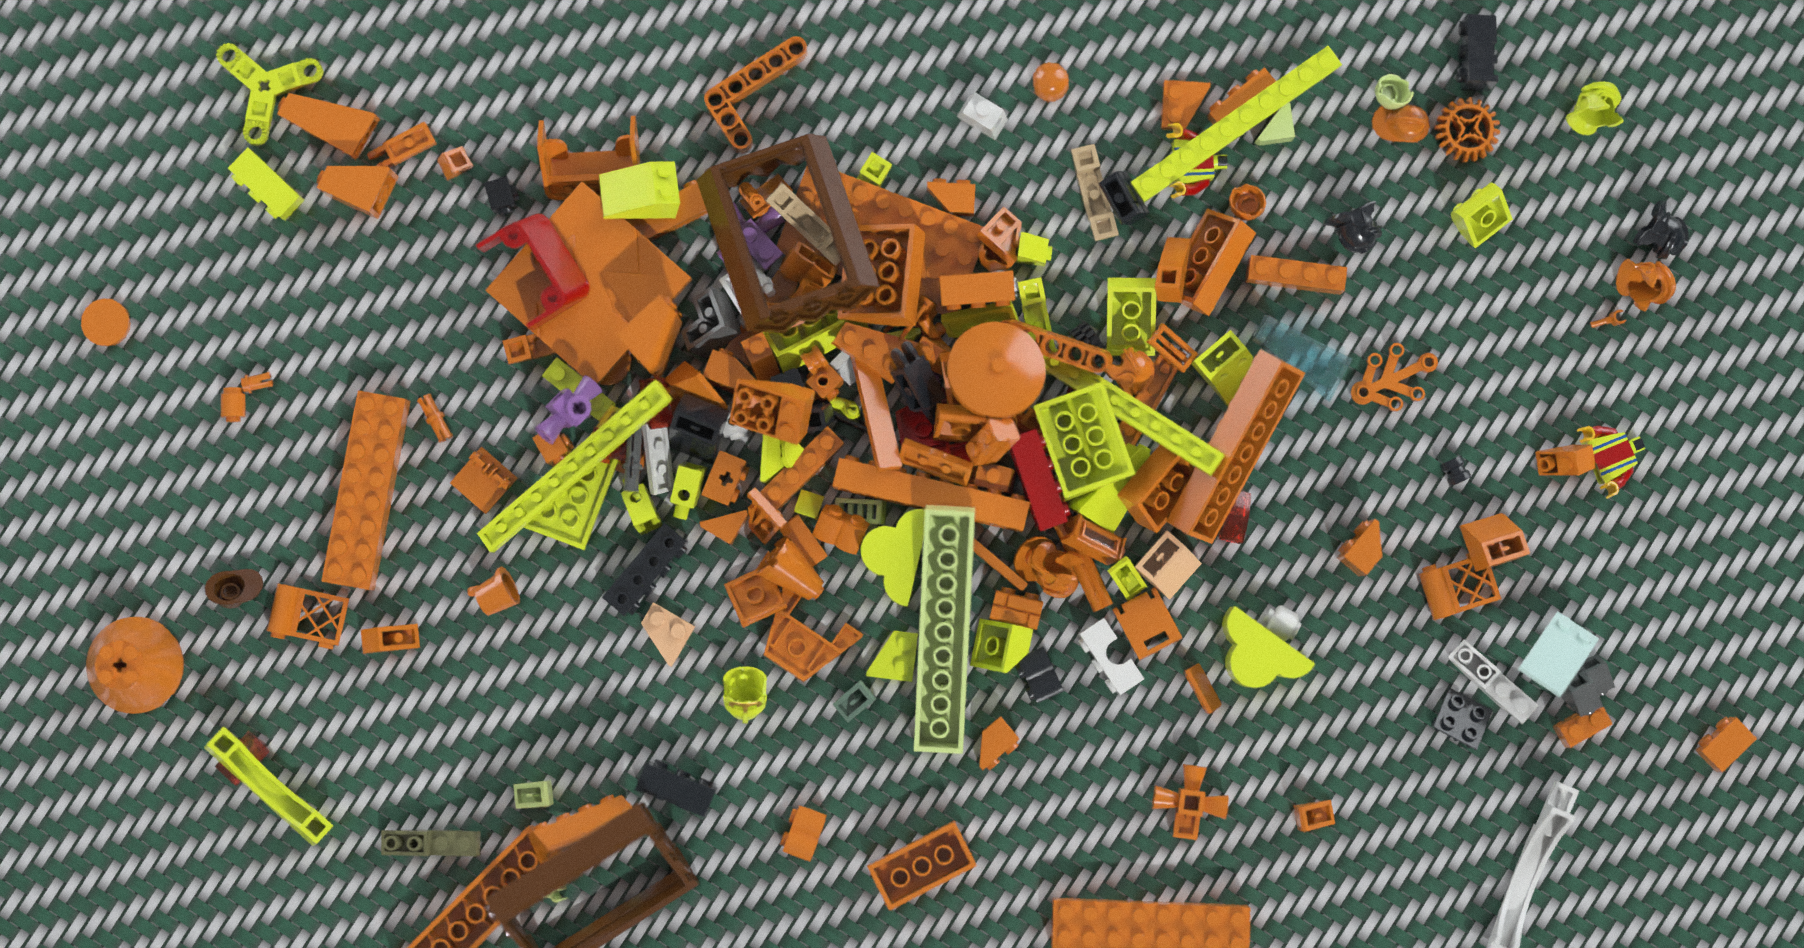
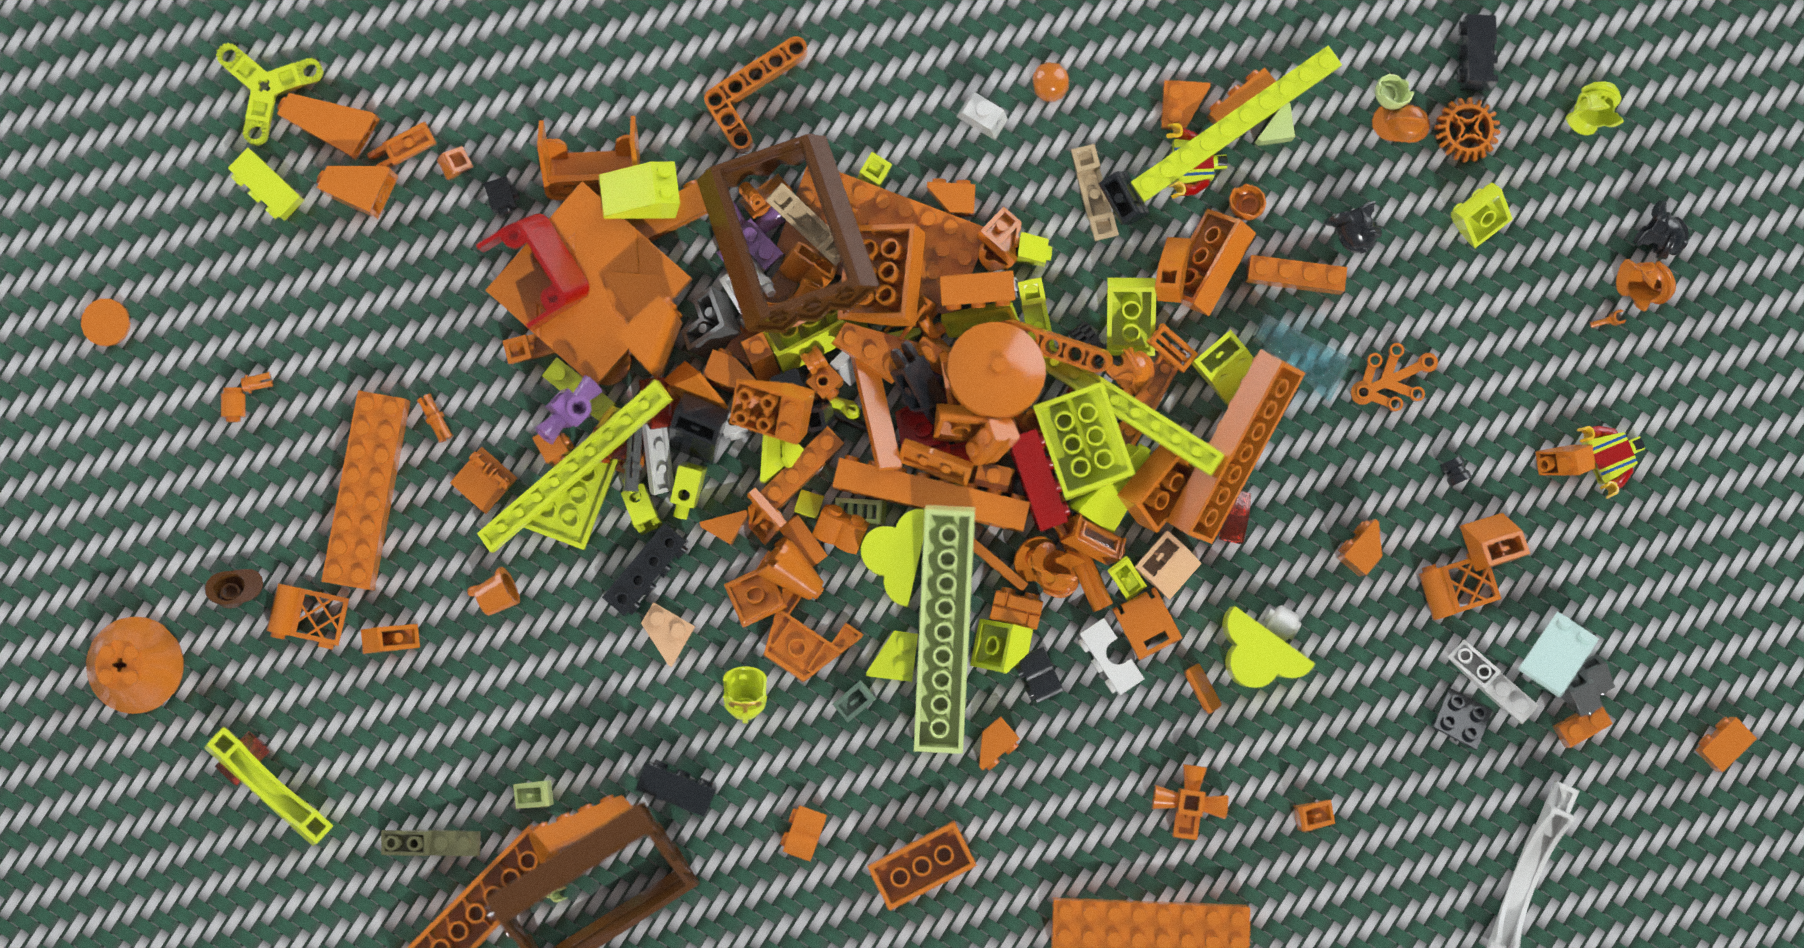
orange brick [701,450,750,507] -> none

